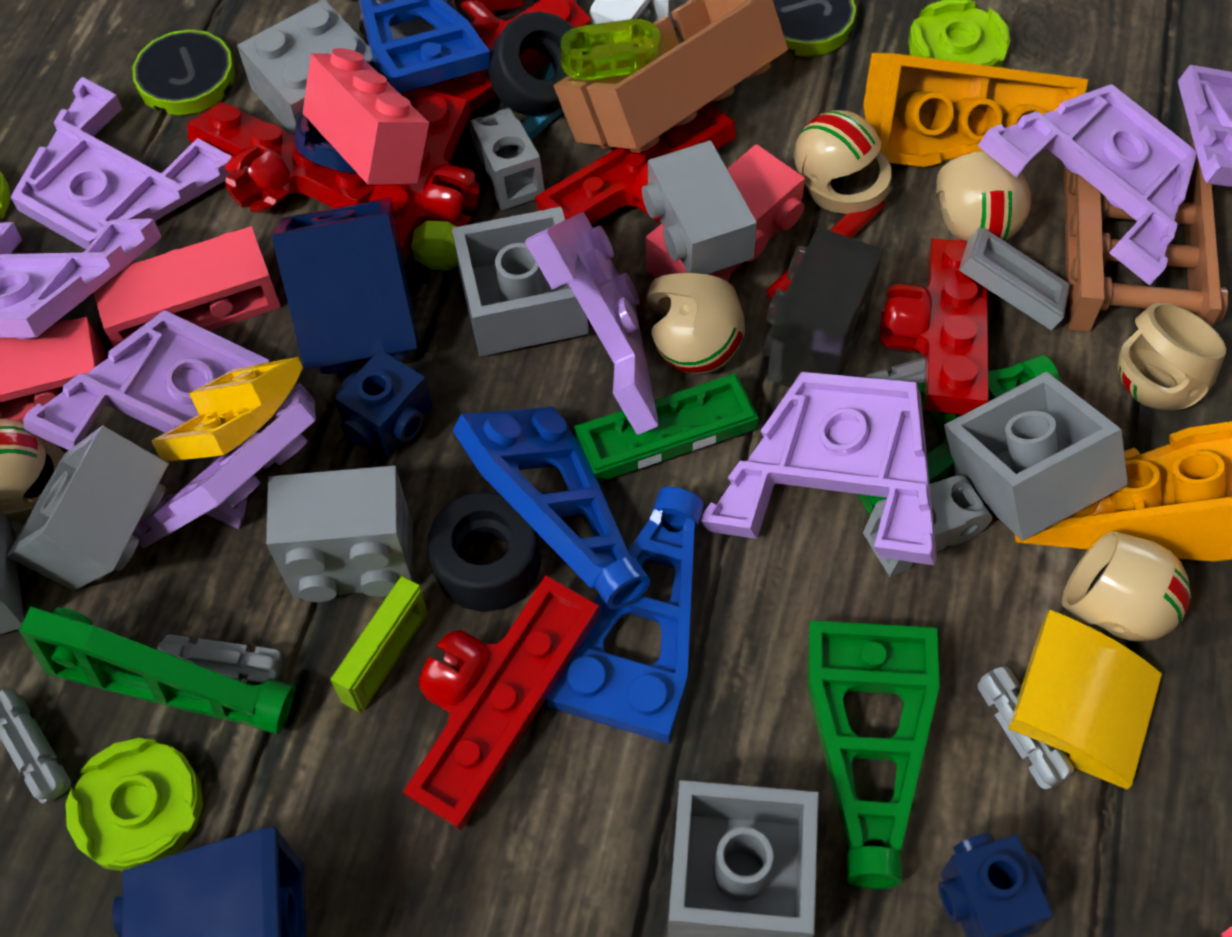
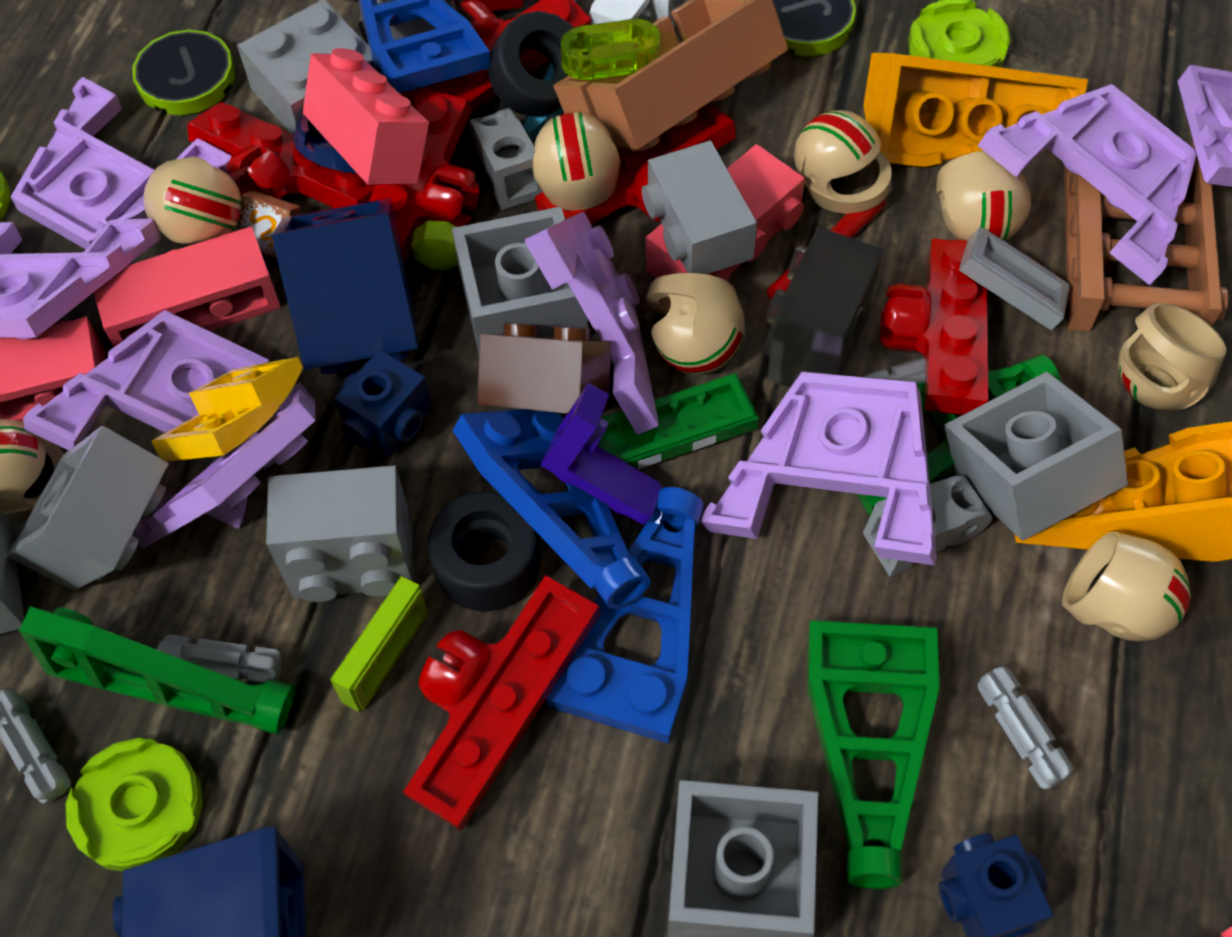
yellow slope [1008,609,1162,790] -> none
none -> tan helmet [143,156,242,244]
none -> tile [239,190,300,258]
none -> brick [478,323,611,413]
none -> tan helmet [533,112,620,210]
none -> dark purple bracket [540,382,662,525]

